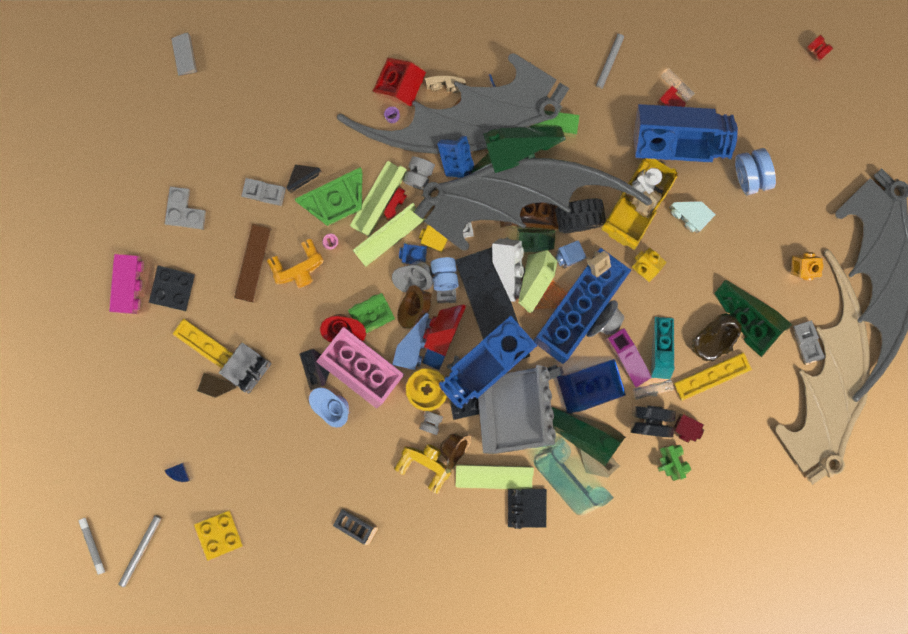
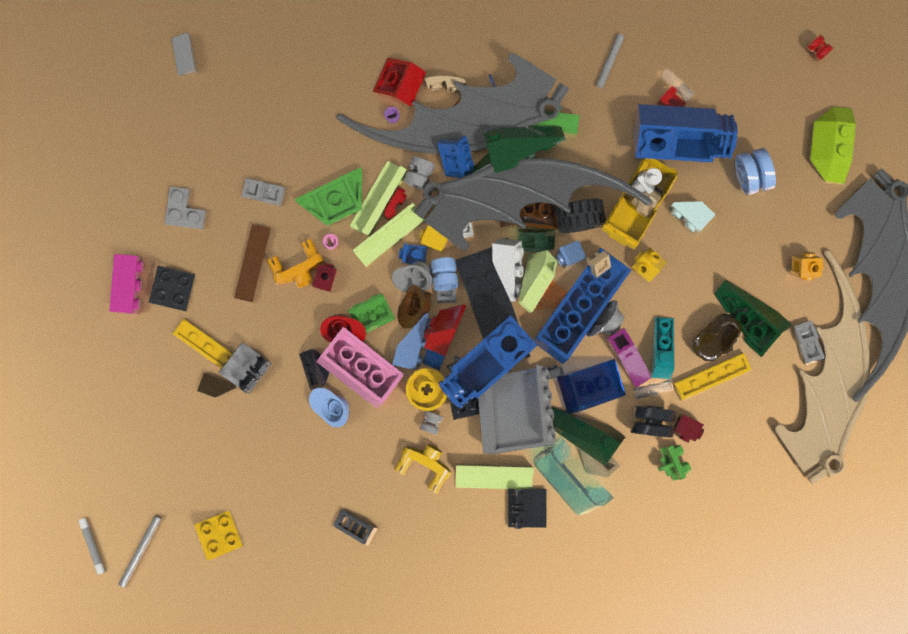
clear blue tile [165,463,191,482] -> none
black slope [286,165,323,193] -> none
reddish brown piece [440,434,472,473] -> none
none -> dark red brick [312,263,339,293]
none -> lime wedge [810,107,856,184]

